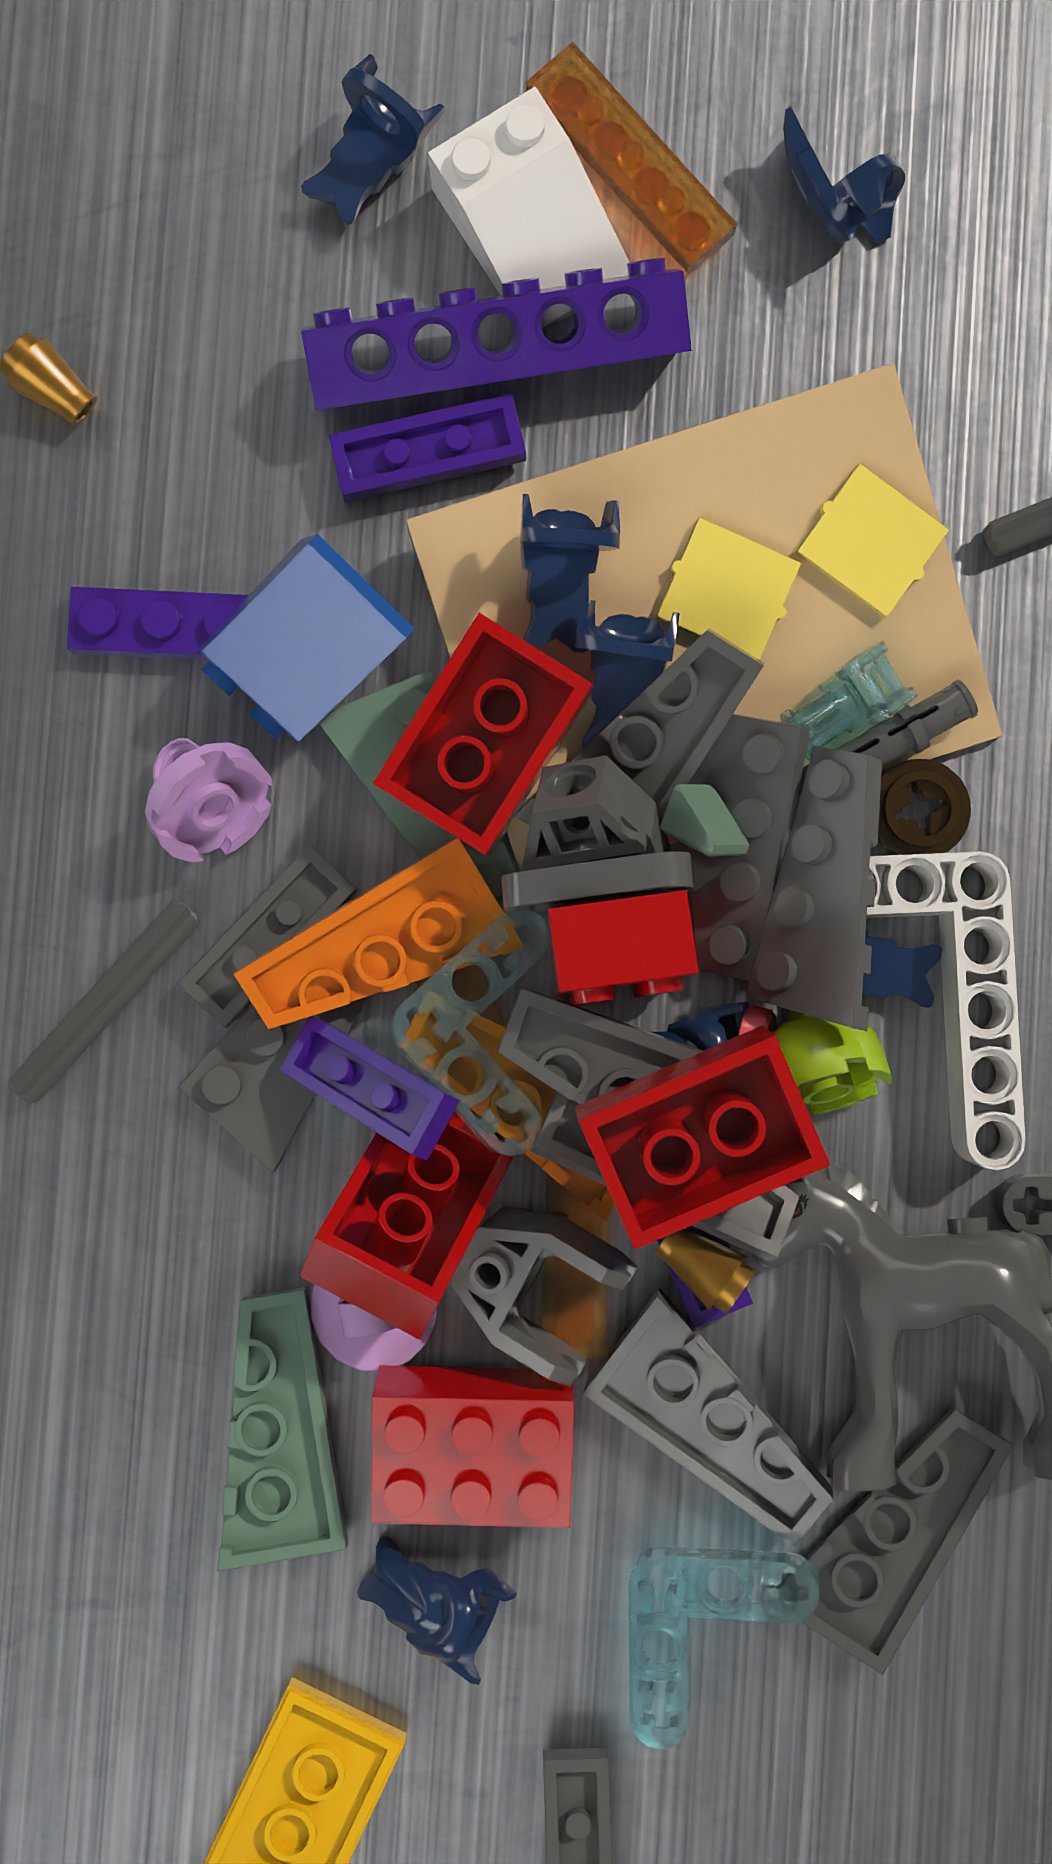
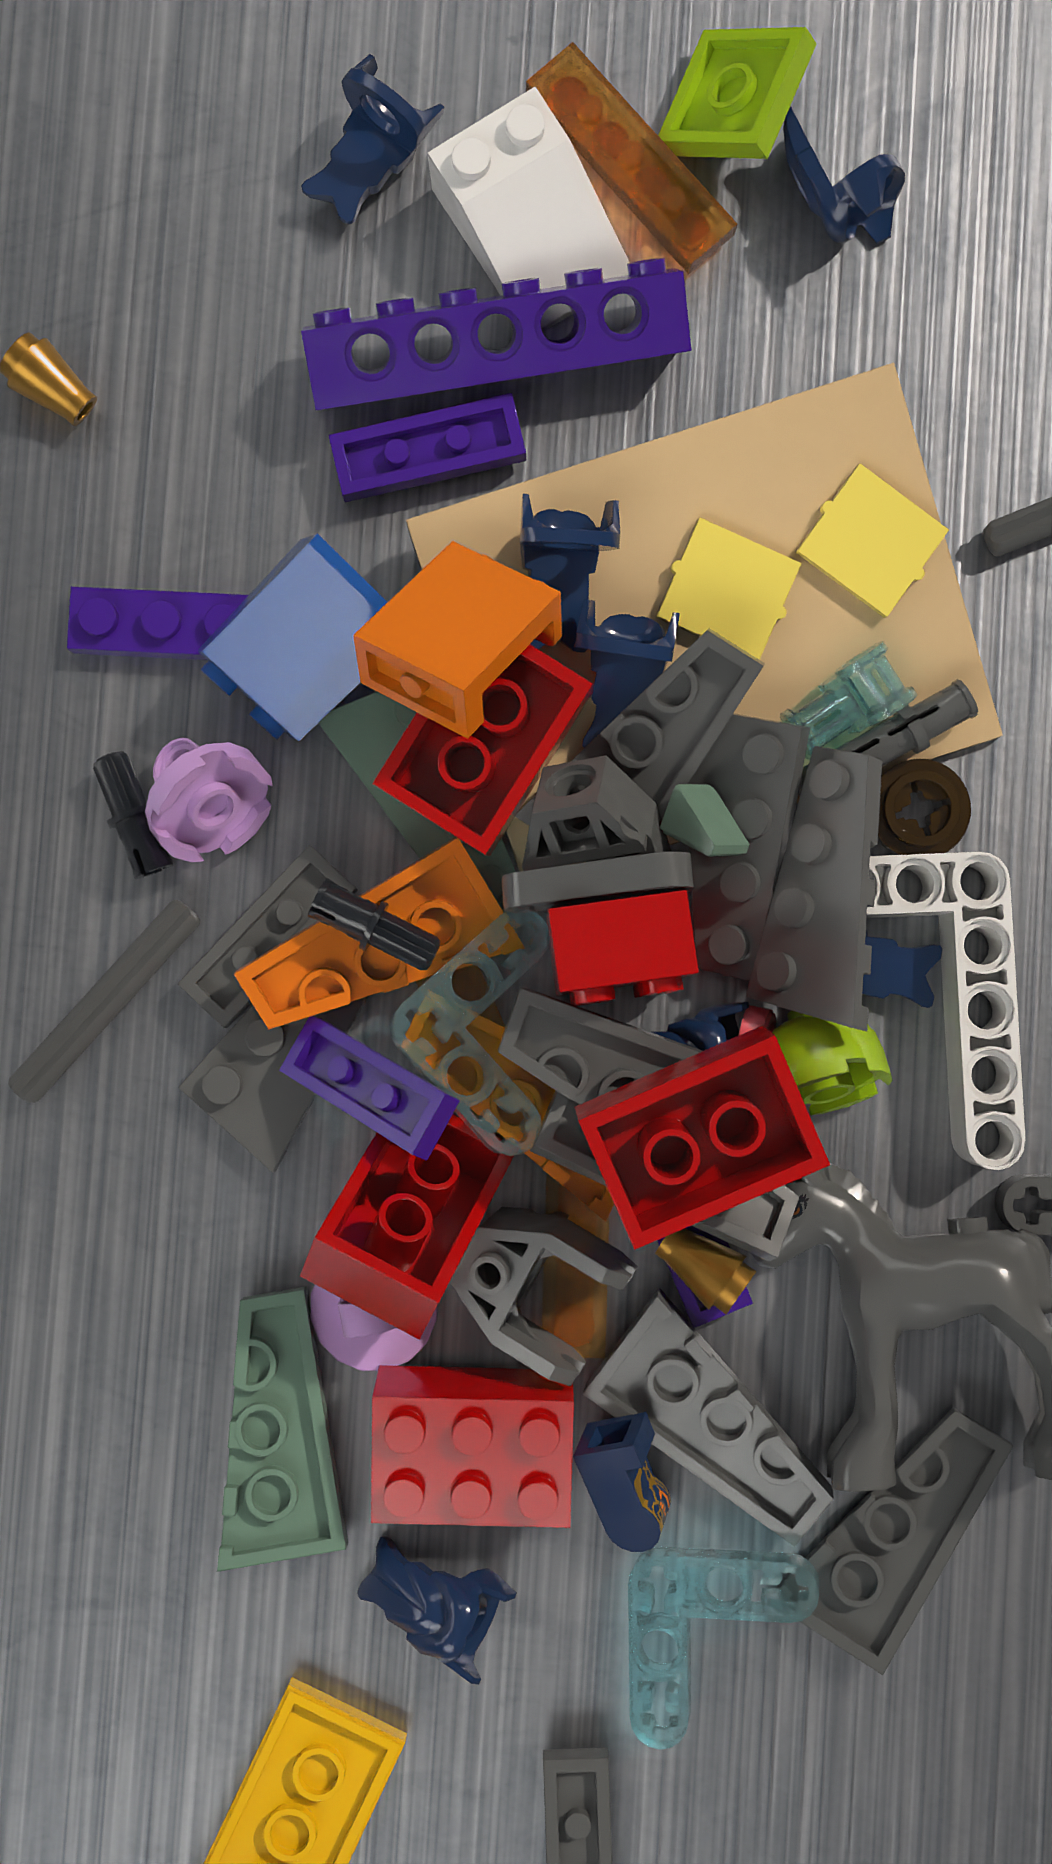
none -> black axle [93,751,173,879]
none -> black axle [308,878,440,970]
none -> orange panel [353,541,562,739]
none -> dark blue leg [573,1412,671,1552]
none -> lime plate [656,27,817,159]

